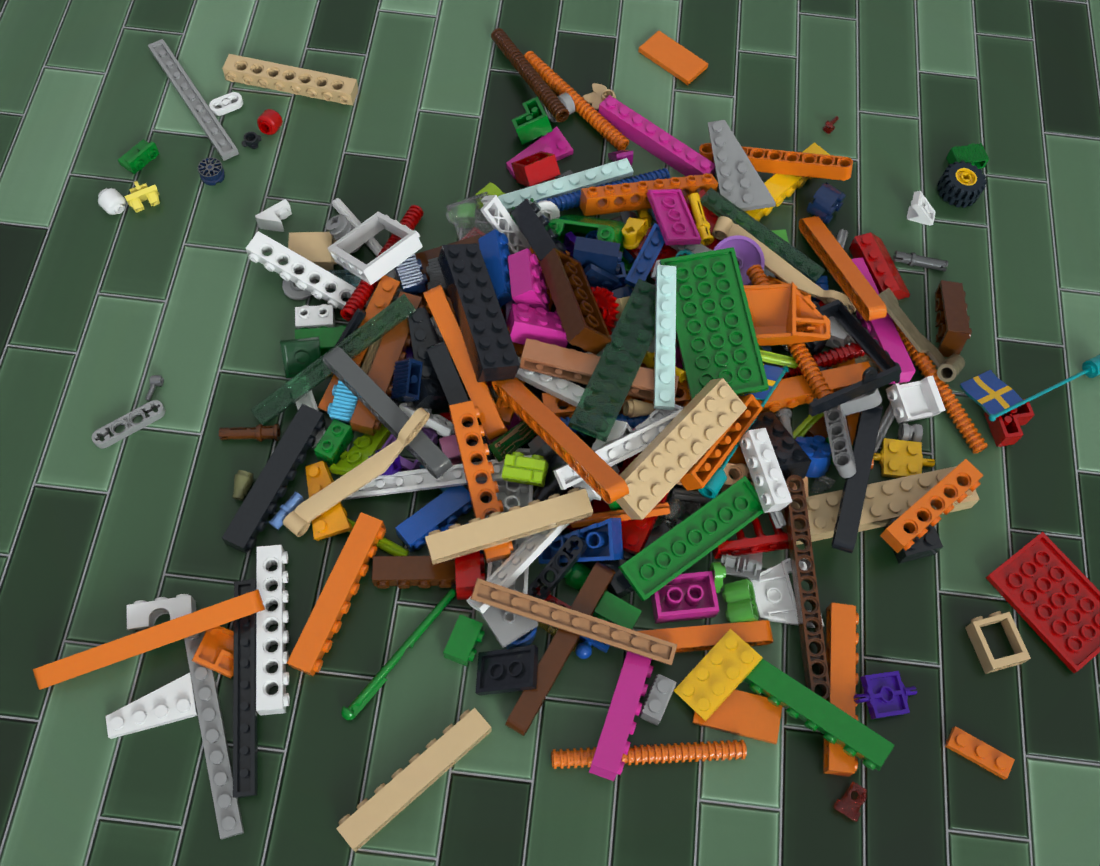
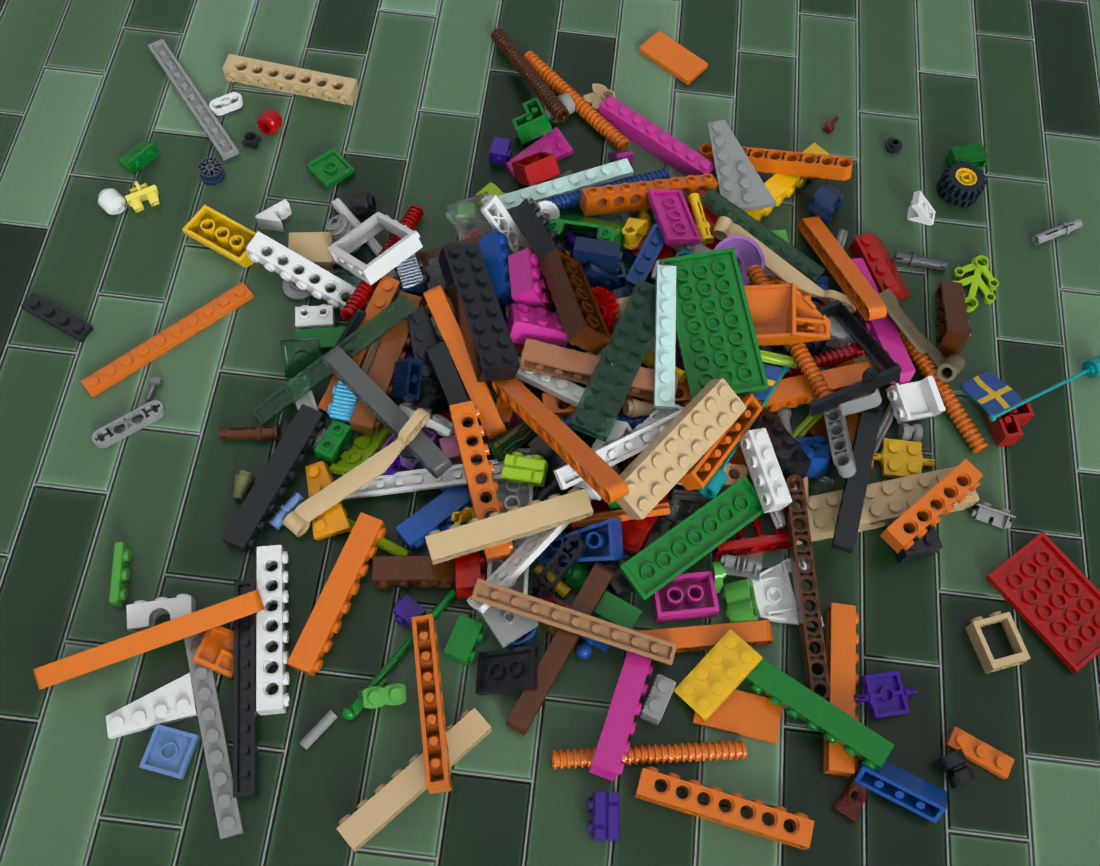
none -> black plate [21,293,94,343]
none -> orange plate [80,282,254,398]
none -> bright green plate [109,542,132,608]
none -> medium blue plate [139,724,199,780]
none -> yellow brick [182,204,256,267]
none -> light grey piece [299,710,338,750]
none -> green plate [306,148,355,190]
none -> black head [349,192,376,217]
none -> bright green brick [358,683,407,709]
none -> dark purple brick [393,594,426,631]
none -> orange brick [411,614,452,794]
none -> yellow pin [451,507,475,524]
none -> dark purple brick [489,136,512,166]
none -> yellow pin [533,564,572,599]
none -> dark purple brick [587,792,620,842]
none -> orange brick [634,766,815,850]
none -> blue brick [854,759,947,823]
none -> black plate [885,138,902,154]
none -> black wheel [936,749,977,789]
none -> lime plant [952,255,999,312]
none -> light grey hinge [970,501,1016,530]
none -> light grey pin [1032,218,1082,245]

